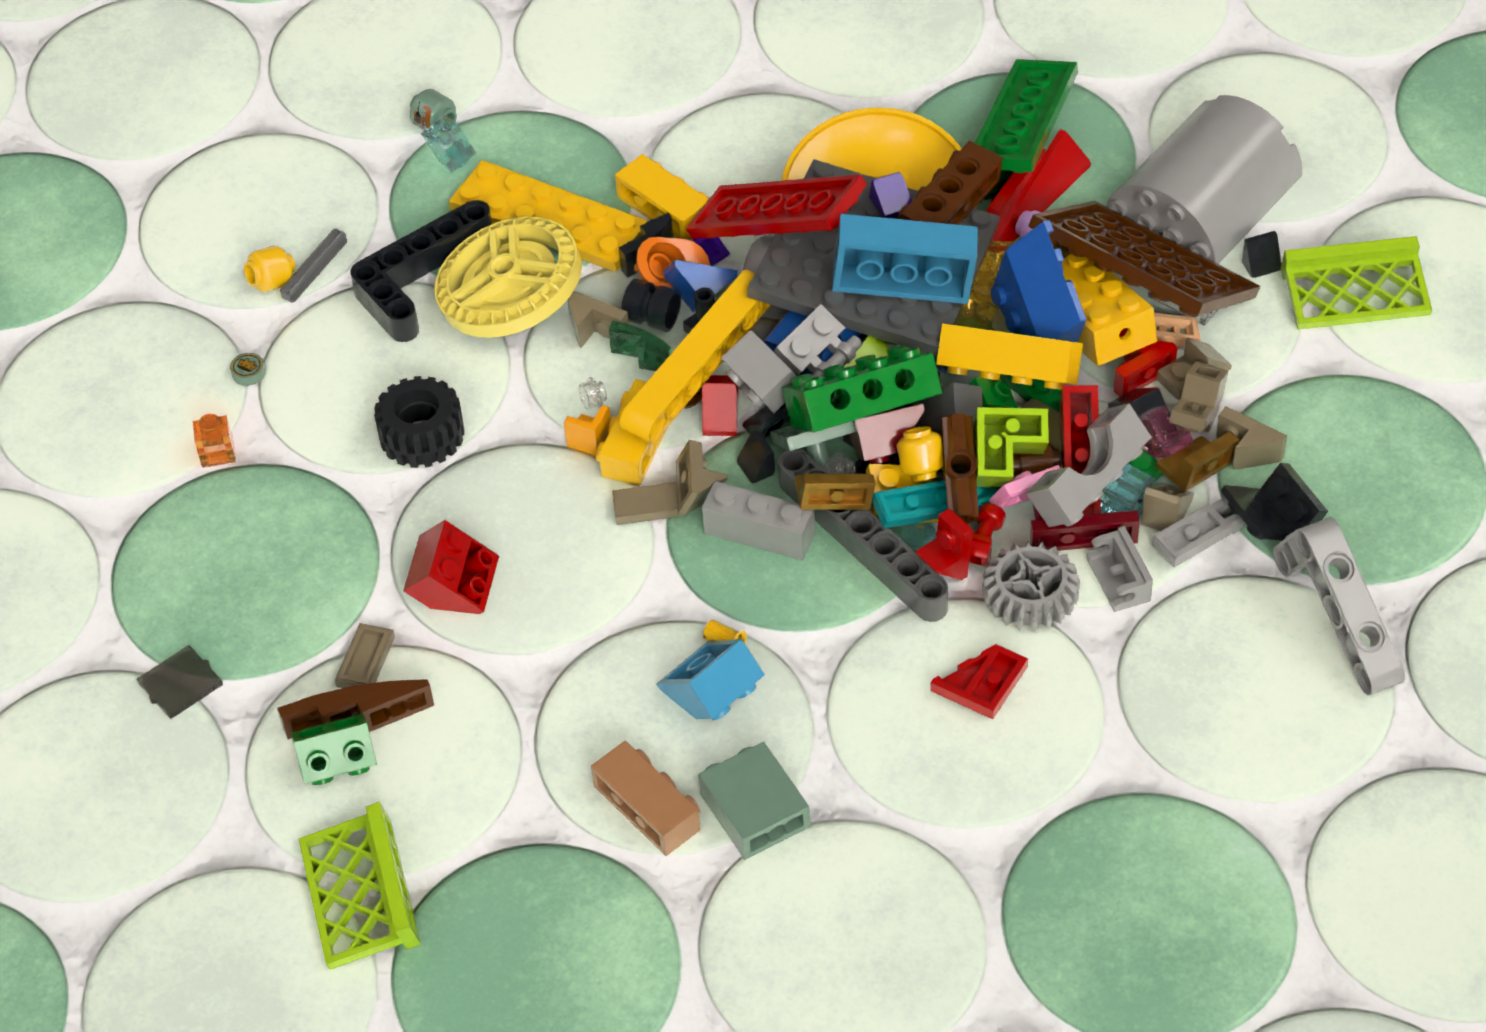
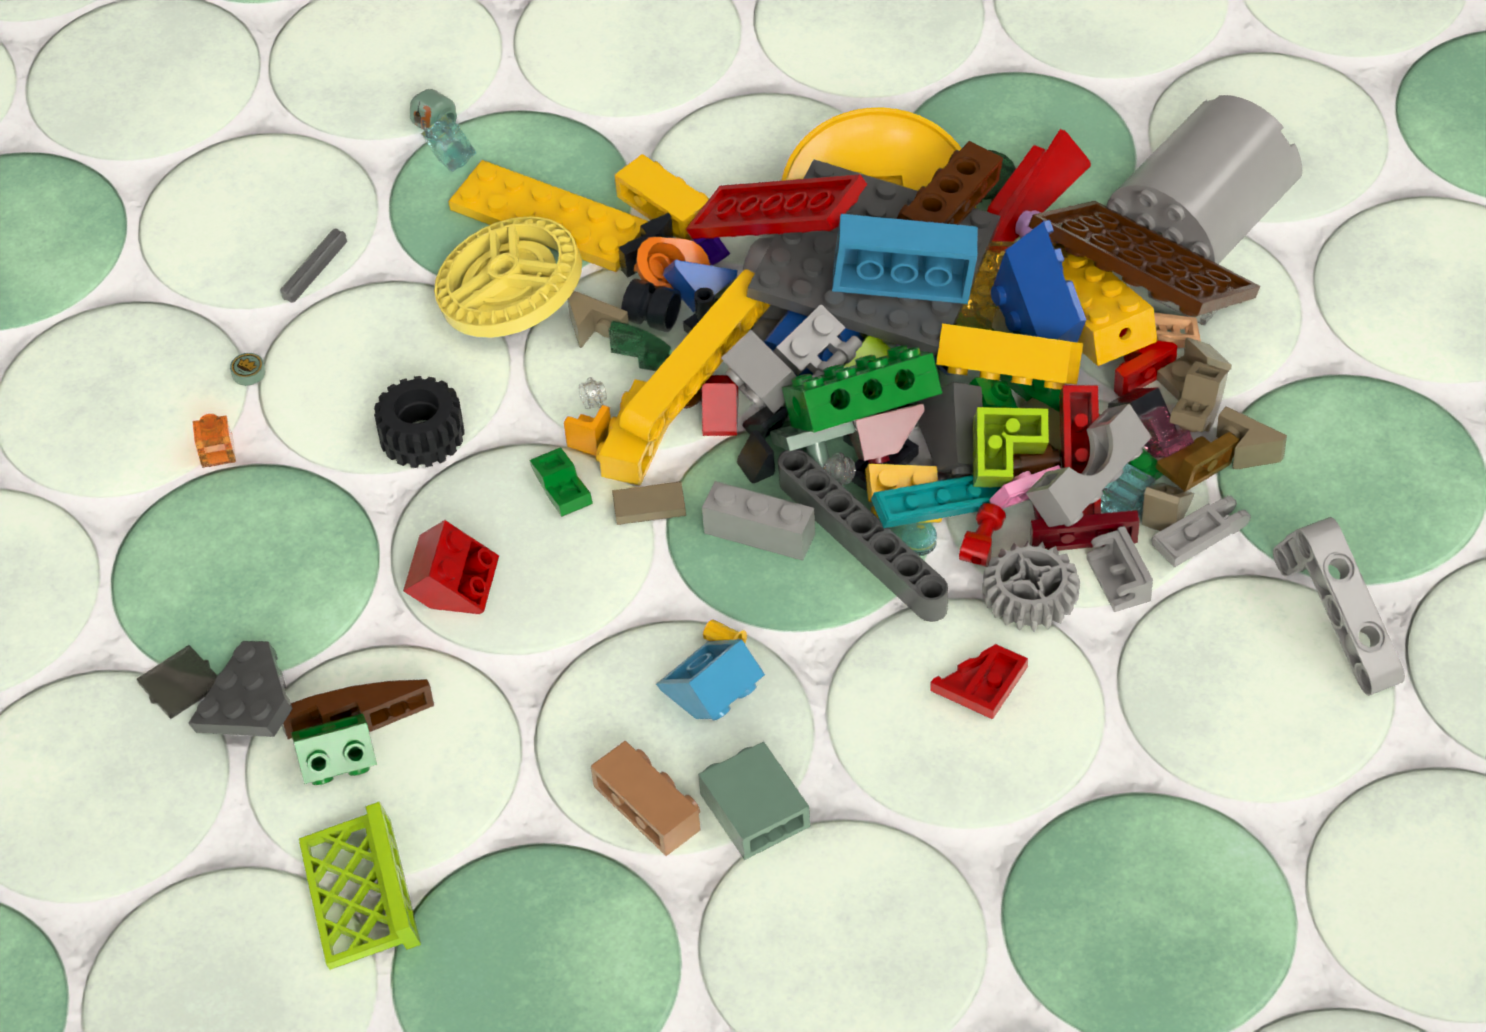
yellow head [244,246,295,292] -> none
dark tan tile [335,623,395,688] -> none
black beam [350,200,492,342] -> none
dark tan slope [676,440,728,515] -> none
pearl gold panel [795,474,875,510] -> none
slope [869,172,912,218] -> none
yellow head [897,426,944,481] -> none
red slope [916,508,973,580] -> none
reddish brown piece [941,414,979,524] -> none
green plate [975,59,1078,173] -> none
black bracket [1220,463,1328,541] -> none
black slope [1242,231,1282,278] -> none
lime fence [1281,236,1432,330] -> none
none -> dark grey plate [188,641,293,737]
none -> green slope [529,447,593,517]

